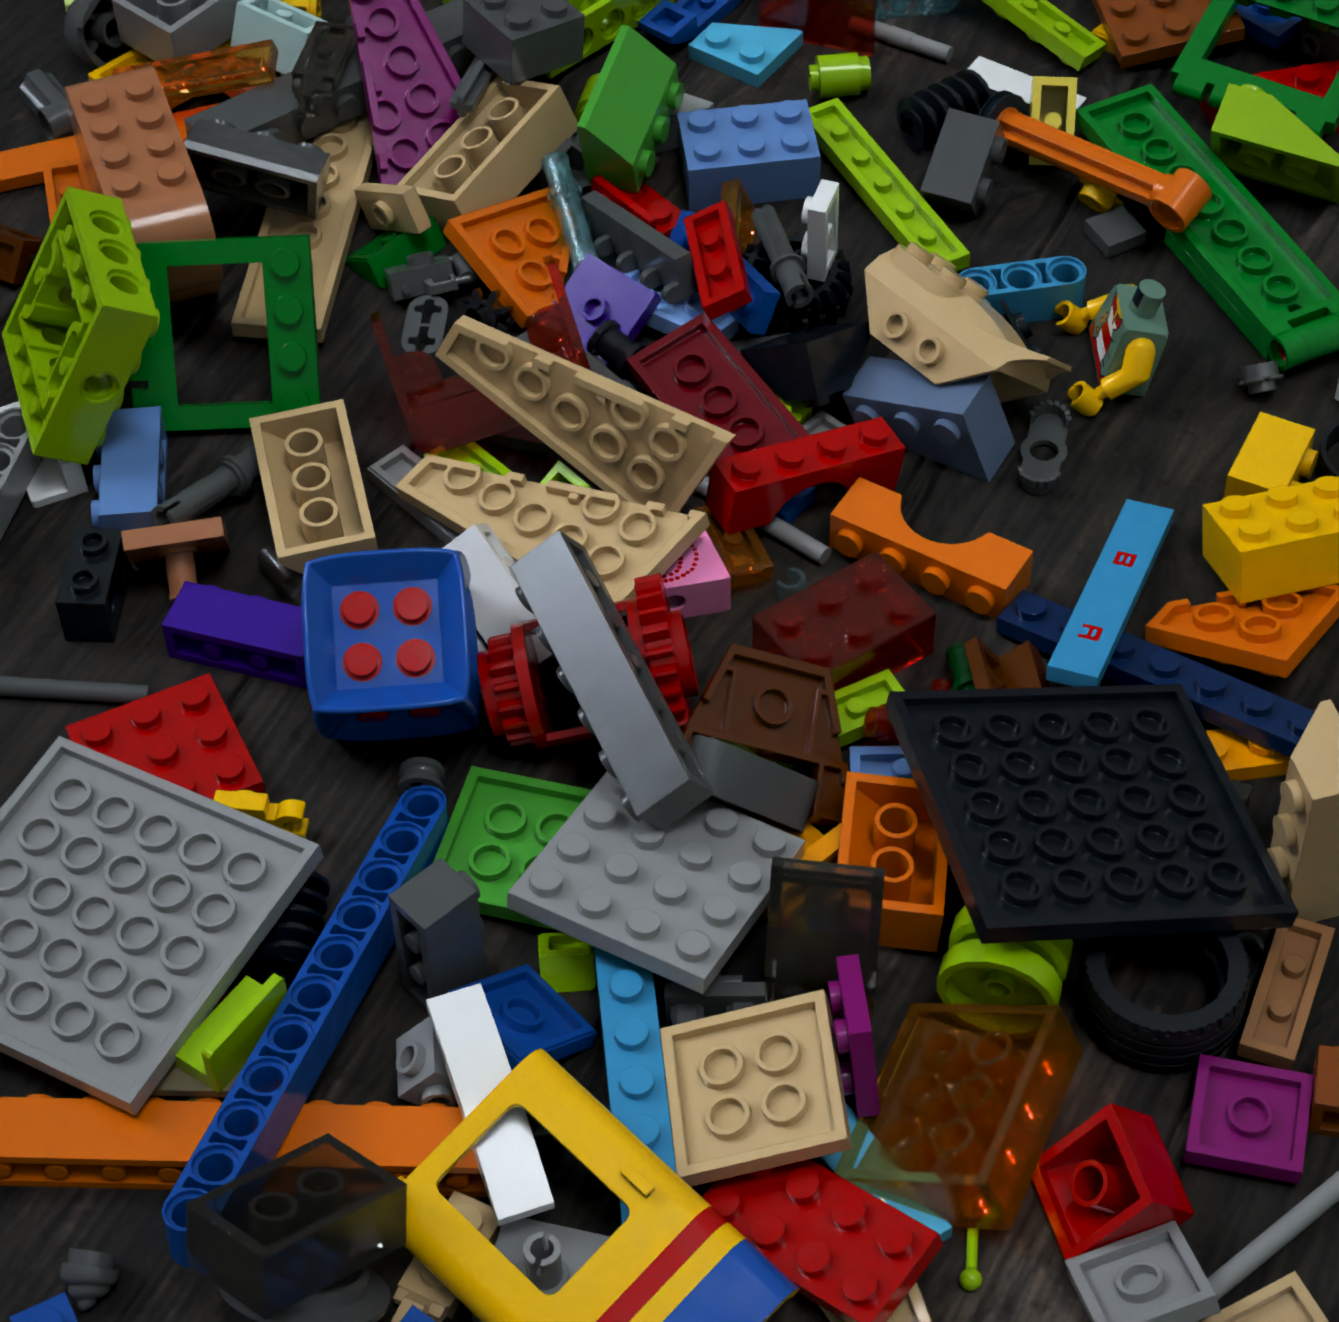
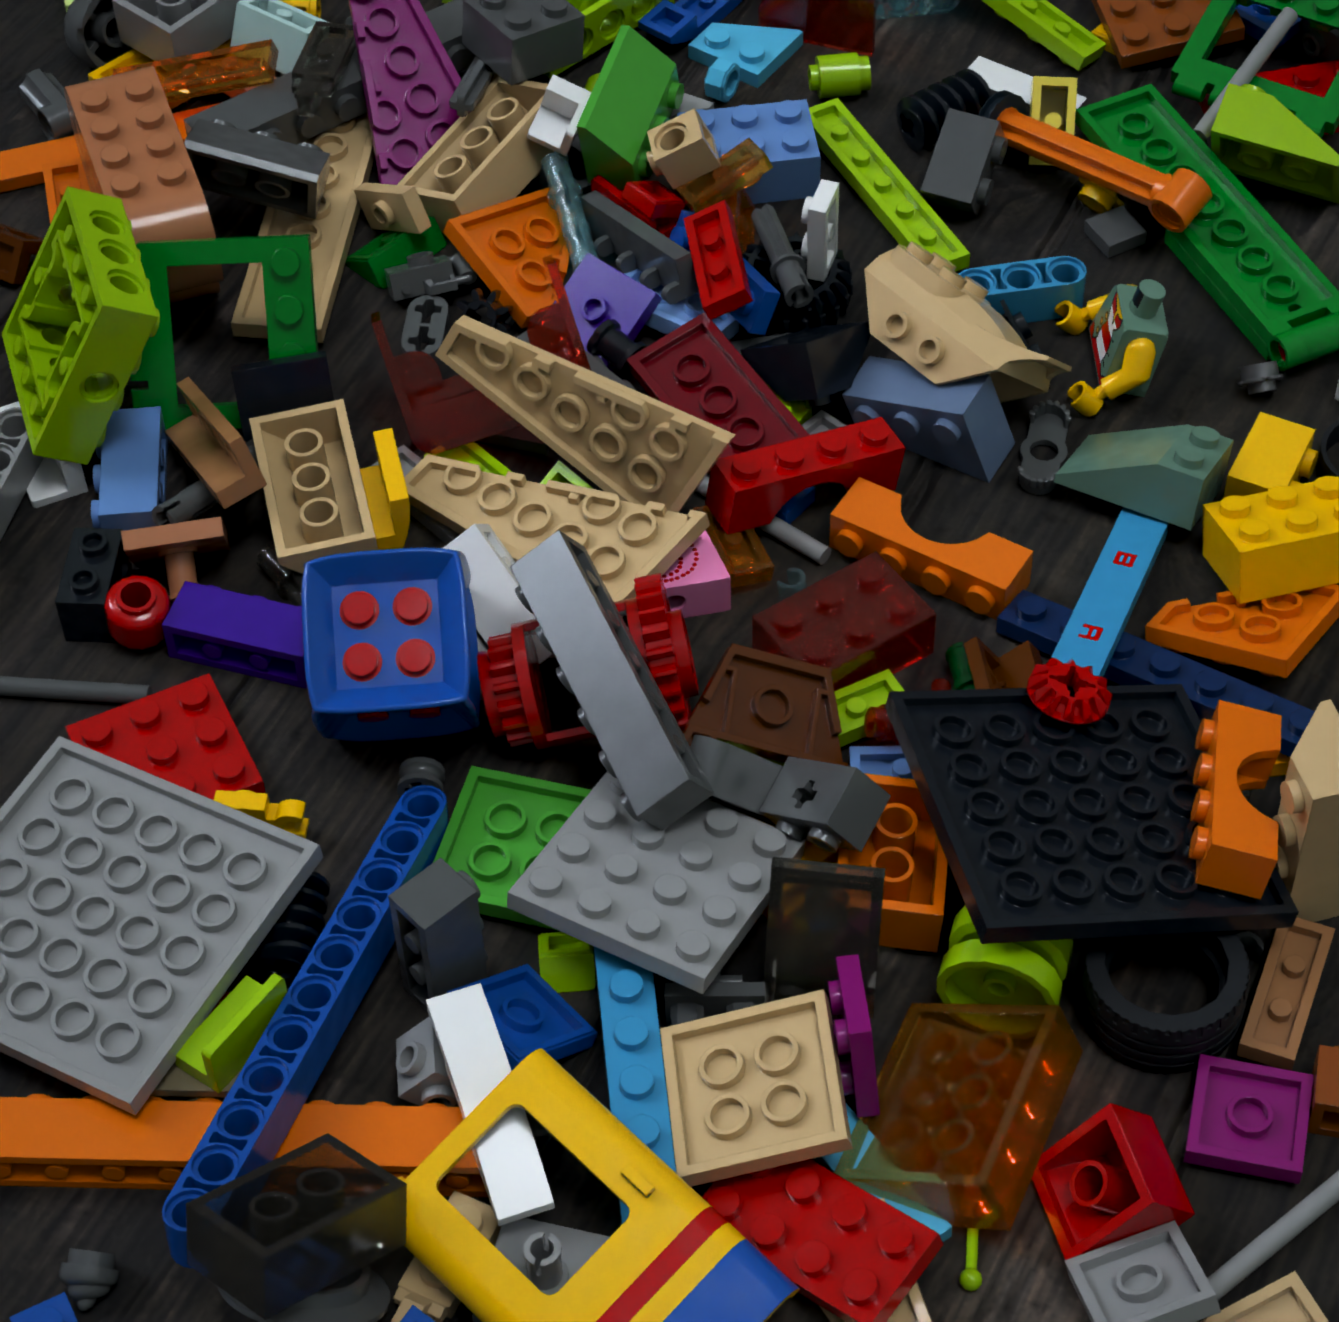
light grey piece [849,13,954,63] -> none
none -> red head [104,575,171,650]
none -> medium nougat fence [164,376,267,509]
none -> black tile [231,350,334,443]
none -> yellow slope [360,428,410,550]
none -> white panel [527,74,591,156]
none -> red tile [621,181,685,218]
none -> tan brick [646,108,721,189]
none -> clear orange plate [676,138,773,213]
none -> medium azure tile [704,58,740,103]
none -> dark grey brick [759,756,891,853]
none -> red gear [1027,657,1113,724]
none -> sand green slope [1054,424,1234,531]
none -> orange arch [1189,700,1282,900]
none -> light grey bar [1193,7,1298,142]

